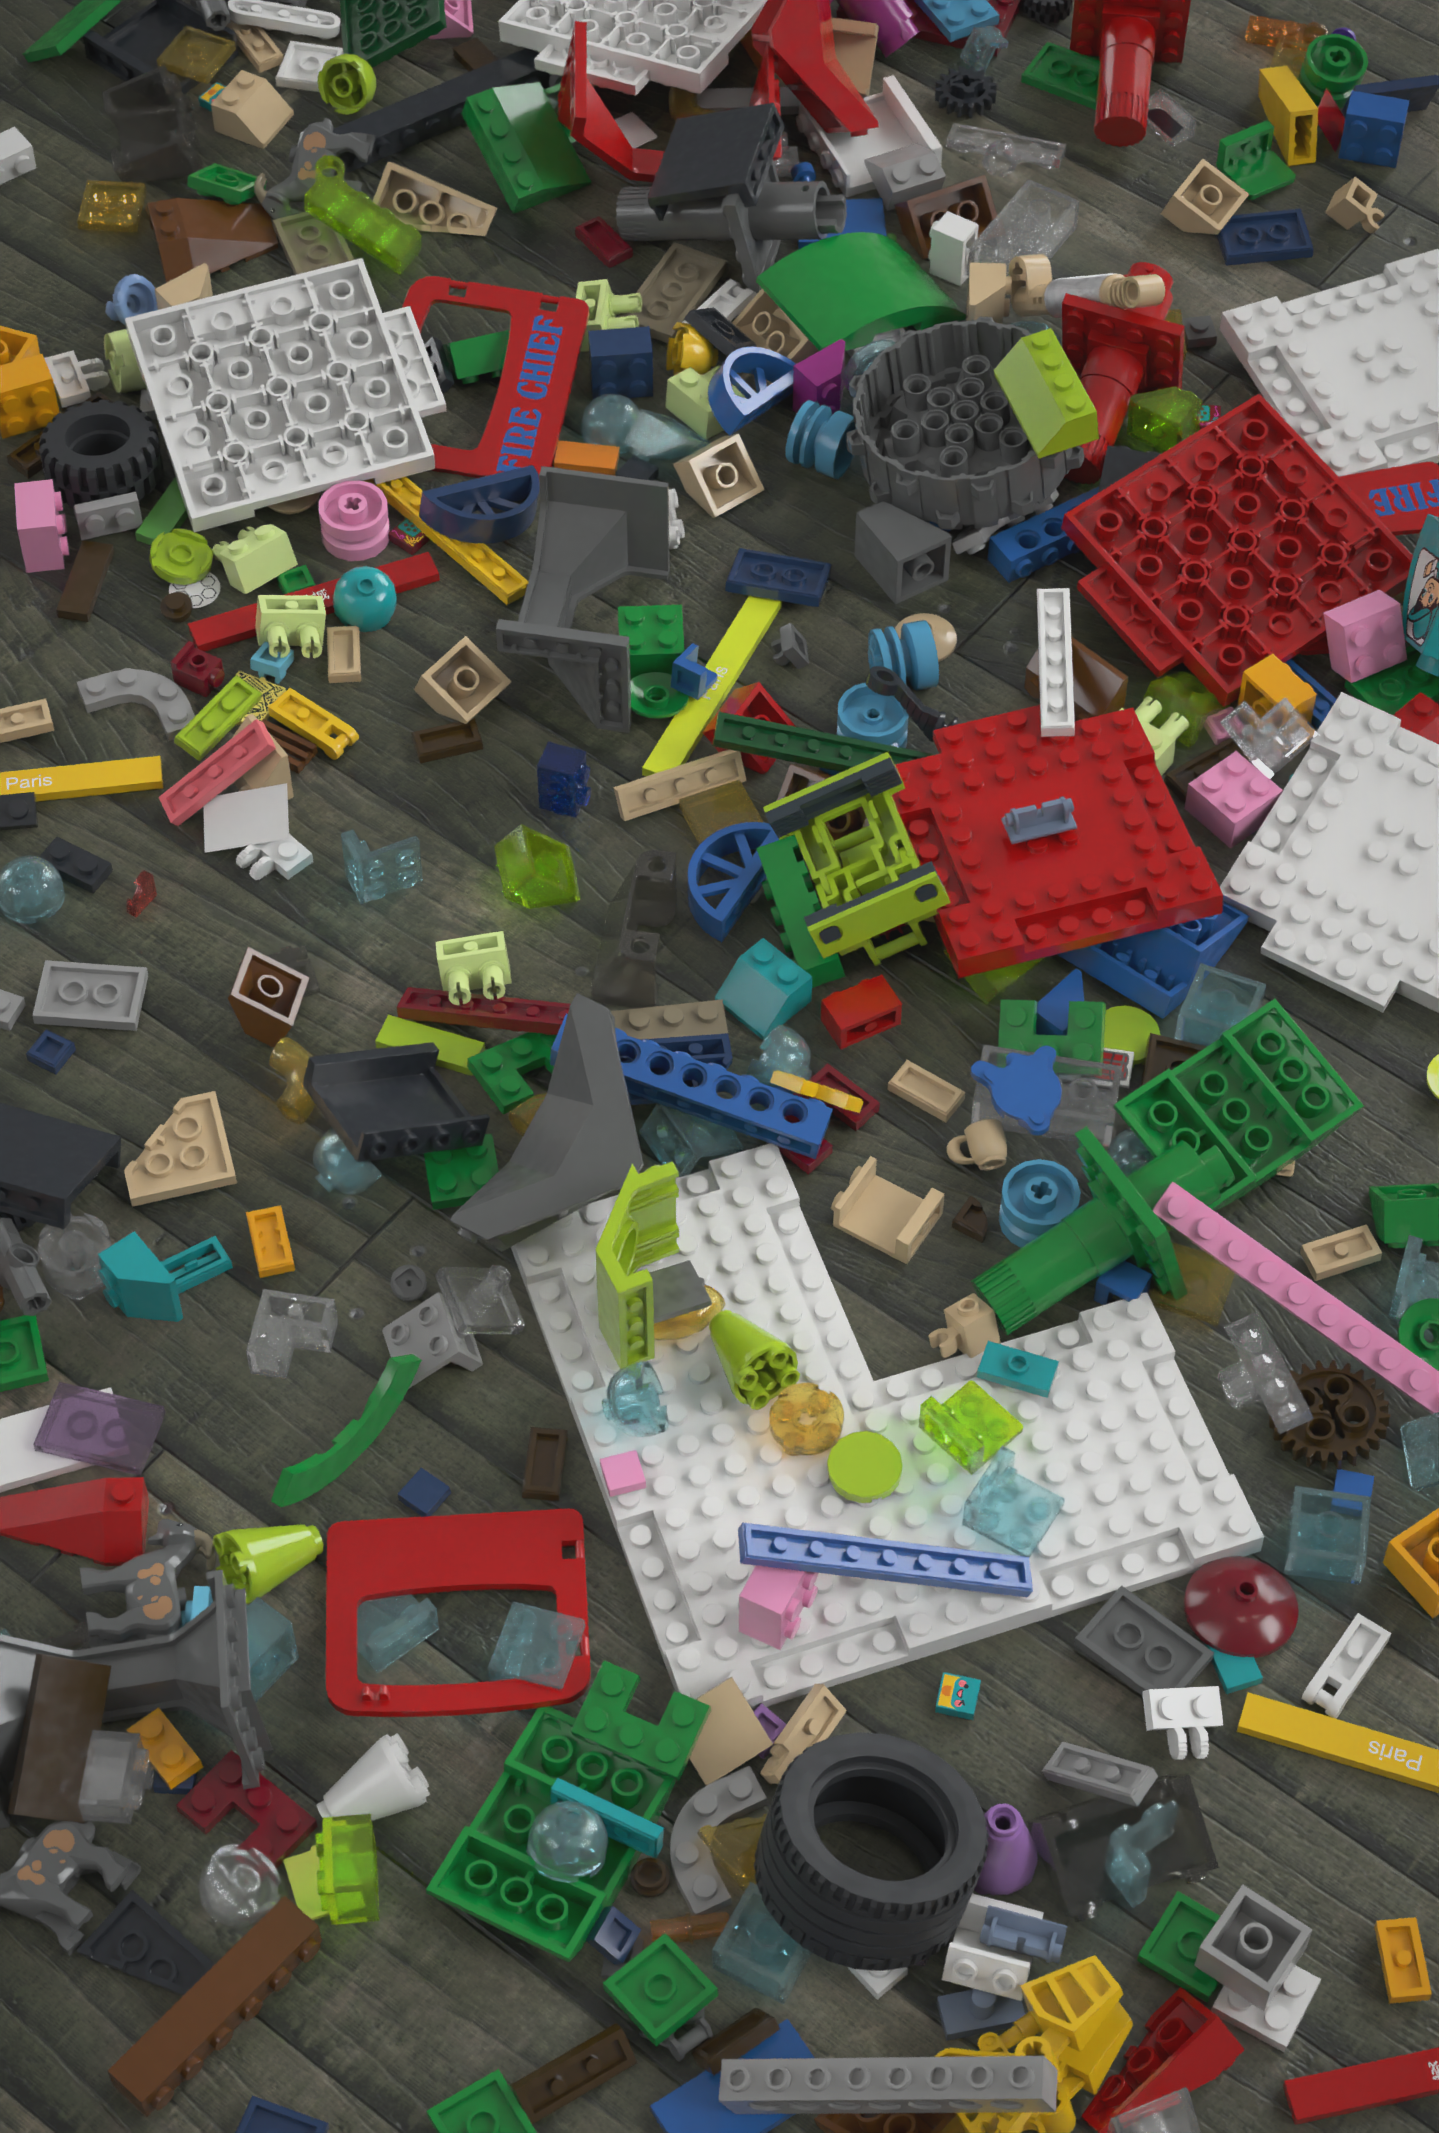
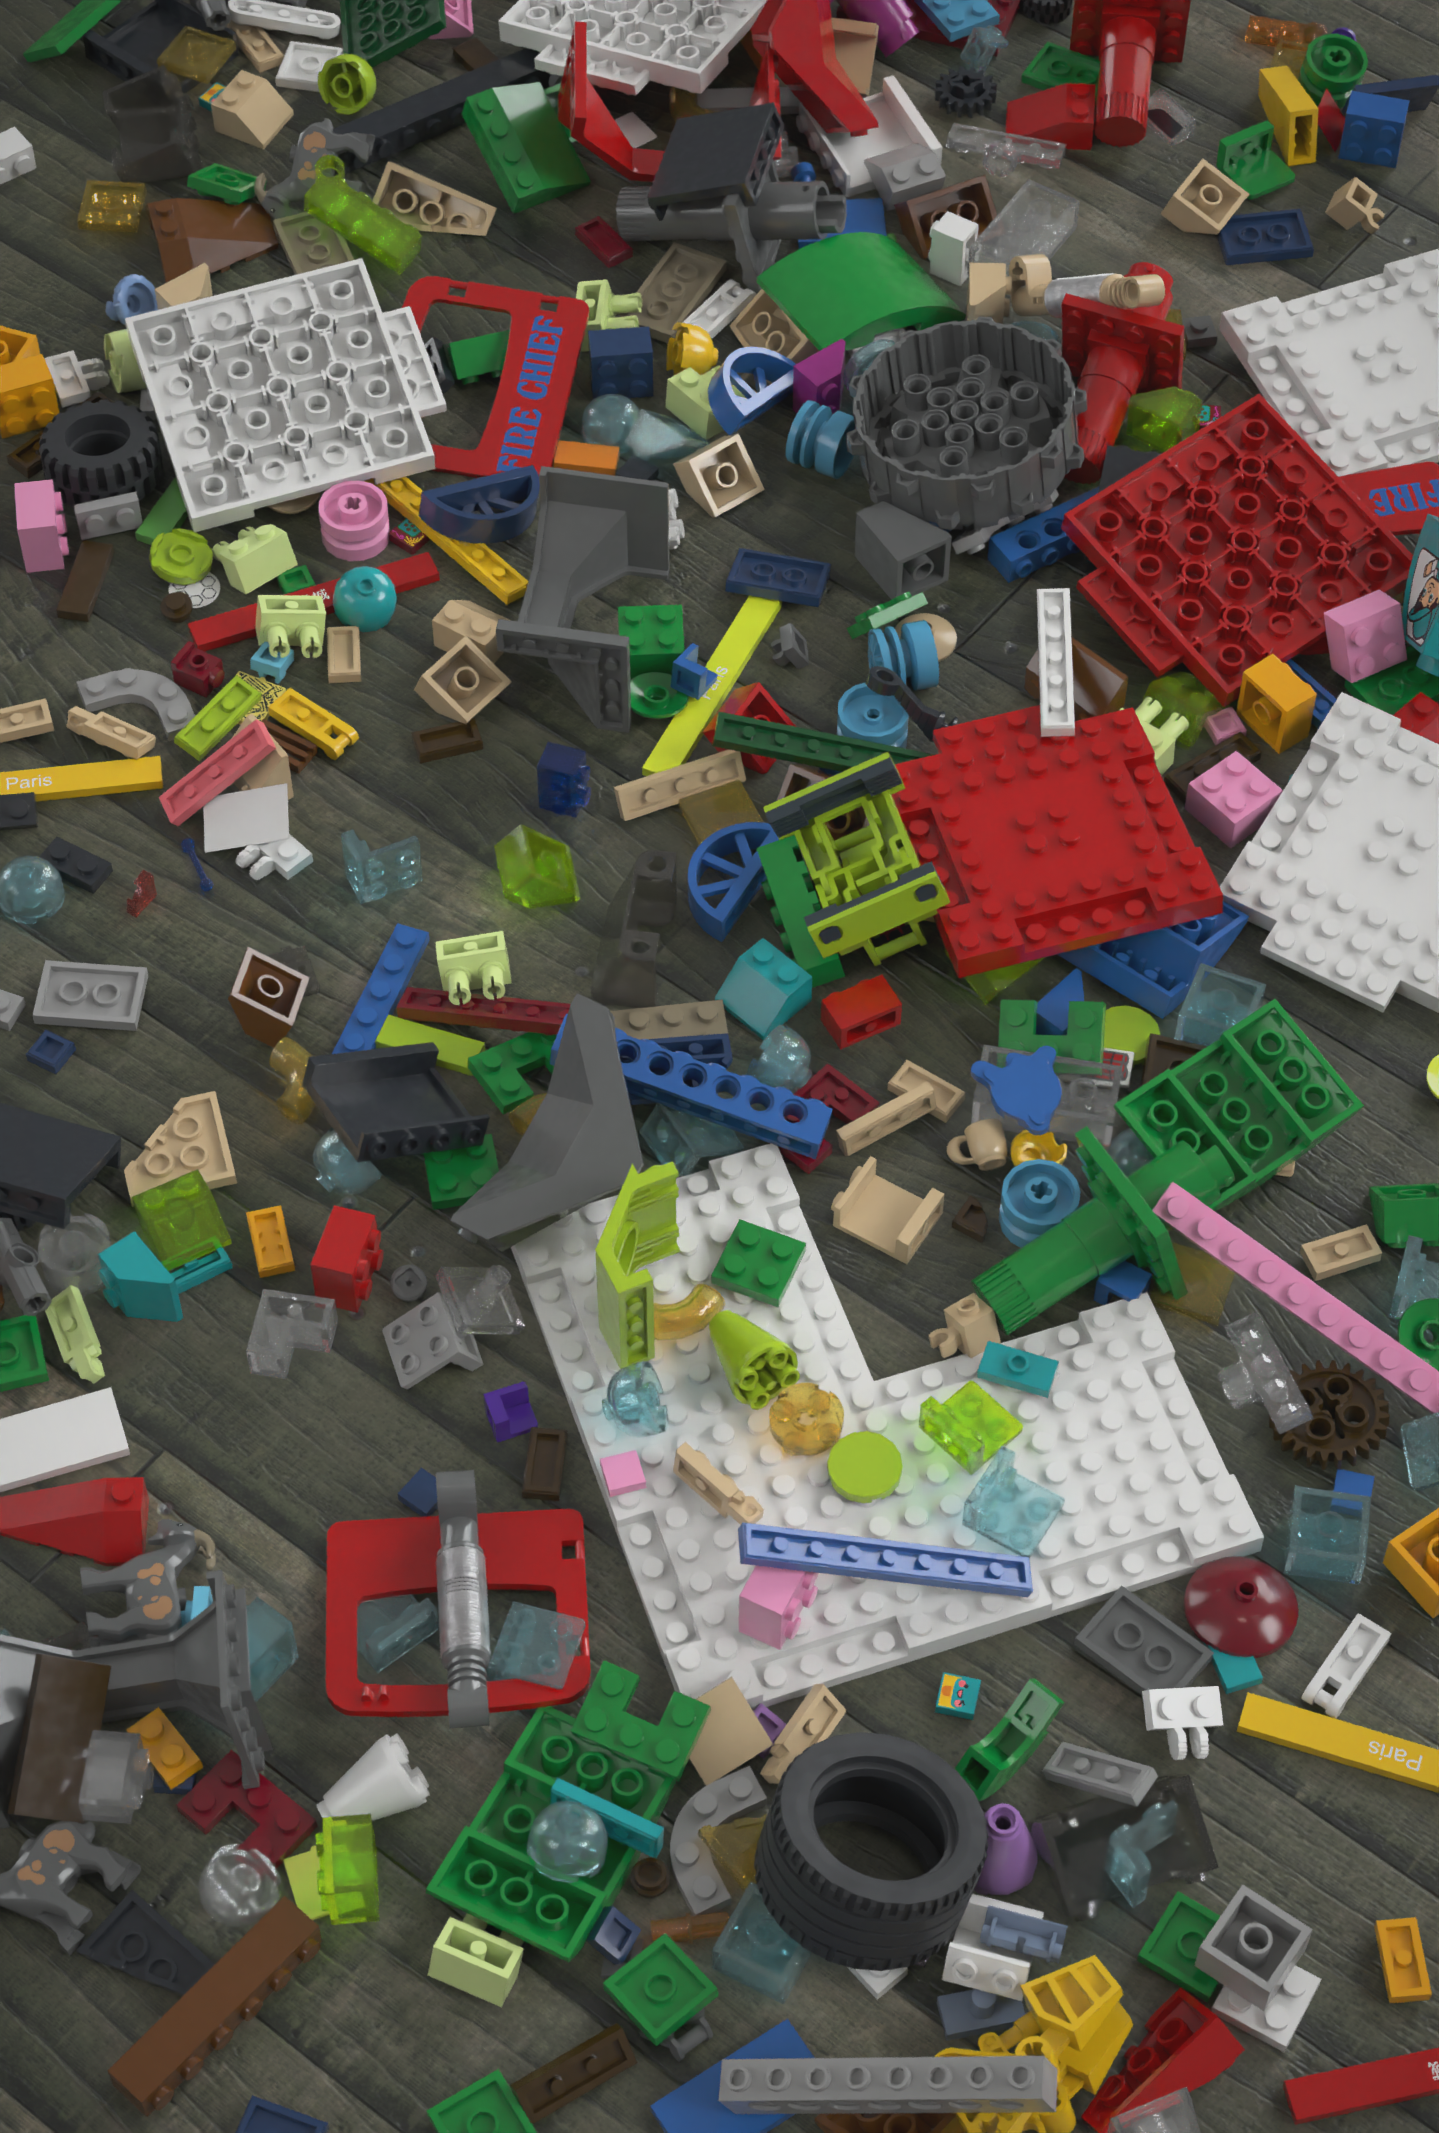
clear purple tile [33,1382,166,1476] -> none
lime cone [213,1524,323,1605] -> none
green tile [271,1354,422,1508] -> none
flat silver piece [649,1260,712,1324] -> none
black tile [684,307,757,357] -> none
dark brown tile [691,2007,780,2075] -> none
yellow tile [770,1070,864,1113] -> none
lime slope [994,328,1099,459] -> none
sand blue hinge [1001,796,1077,844] -> none
clear brick [1220,697,1319,779] -> none
none -> yellowish green hinge [45,1285,105,1384]
none -> tan hinge [66,706,156,760]
none -> clear neon green slope [132,1169,232,1271]
none -> clear blue hinge [181,838,213,891]
none -> red brick [310,1205,384,1313]
none -> blue plate [332,923,430,1054]
none -> yellowish green brick [428,1913,524,2007]
none -> tan slope [432,600,511,663]
none -> piece [436,1470,491,1729]
none -> dark purple panel [483,1382,538,1443]
none -> tan hinge [673,1442,764,1525]
none -> green plate [711,1219,806,1307]
none -> tan tile [836,1081,937,1156]
none -> plate [847,591,928,640]
none -> green arch [955,1678,1065,1802]
none -> red slope [1005,83,1095,150]
none -> yellow hair [1010,1130,1067,1166]

